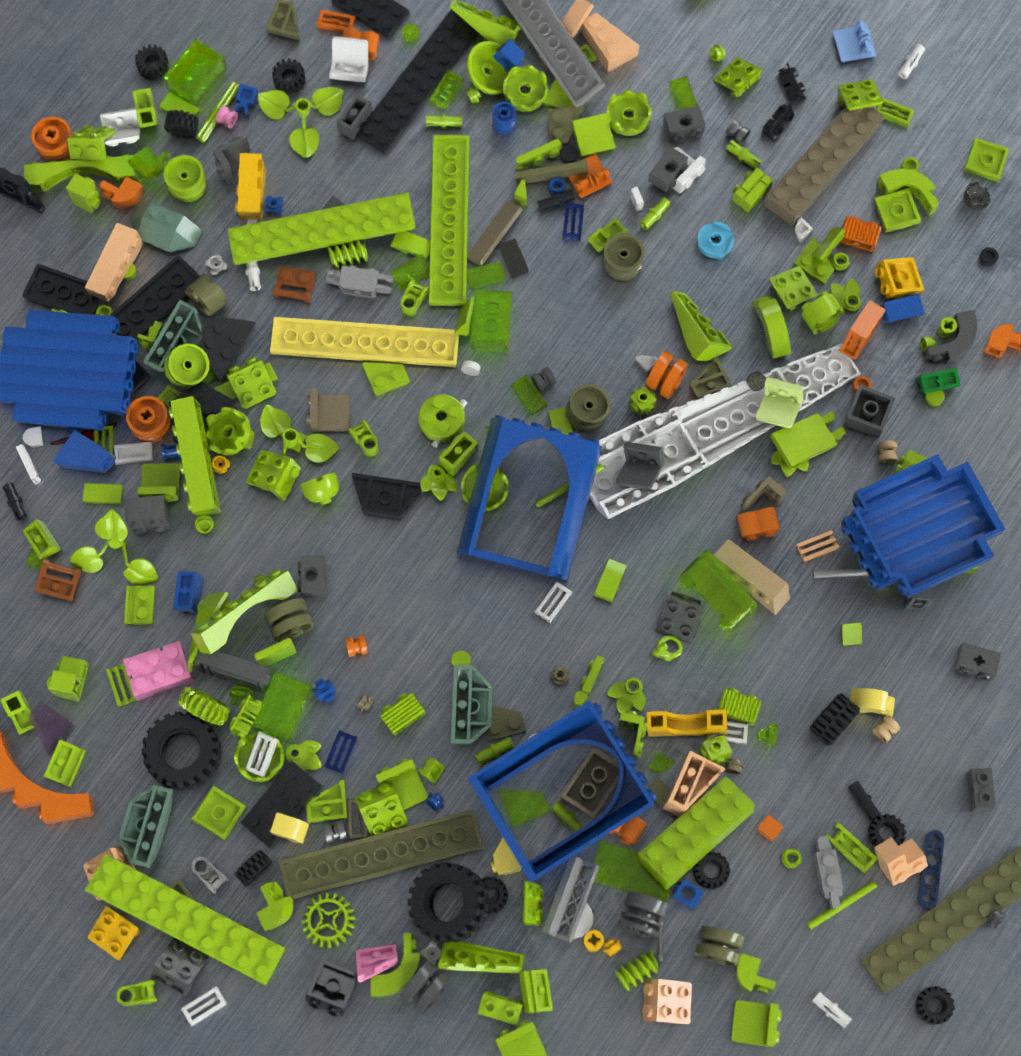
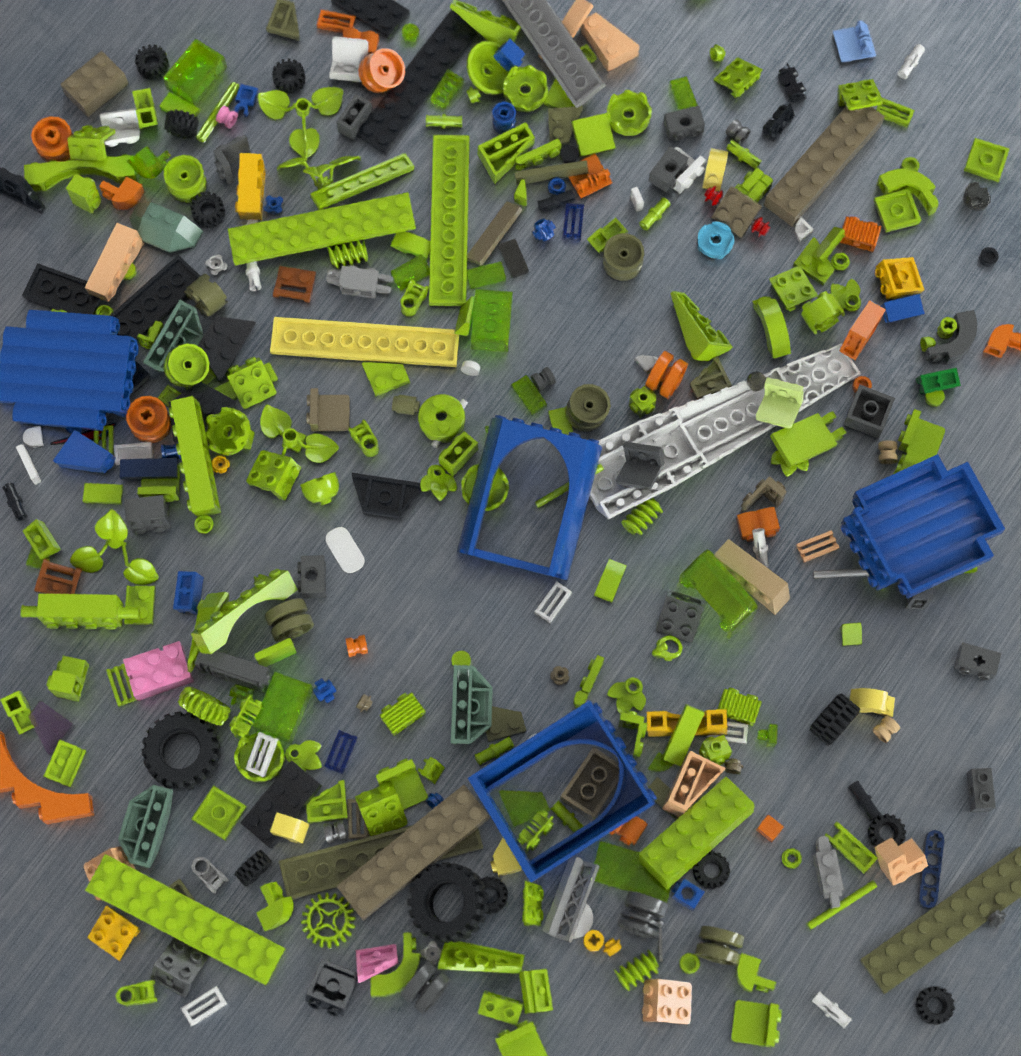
none -> lime brick [21,594,140,630]
none -> dark tan brick [61,50,129,117]
none -> dark blue tile [119,458,178,479]
none -> black tyre [190,192,225,228]
none -> lime plant [276,156,361,190]
none -> lime tile [310,153,414,210]
none -> white sticker [326,527,365,573]
none -> dark tan brick [337,785,490,921]
none -> orange wheel [358,49,405,93]
none -> olive brick [392,395,420,415]
none -> lime wedge [477,122,535,184]
none -> lime hinge [517,809,554,853]
none -> blue gear [532,218,556,241]
none -> lime piece [621,498,663,535]
none -> lime tile [662,704,705,766]
none -> lime tile [679,953,700,974]
none -> light yellow brick [702,148,728,191]
none -> dark tan plate [704,186,771,237]
none -> white pin [752,528,769,567]
none -> lime bracket [898,409,945,458]

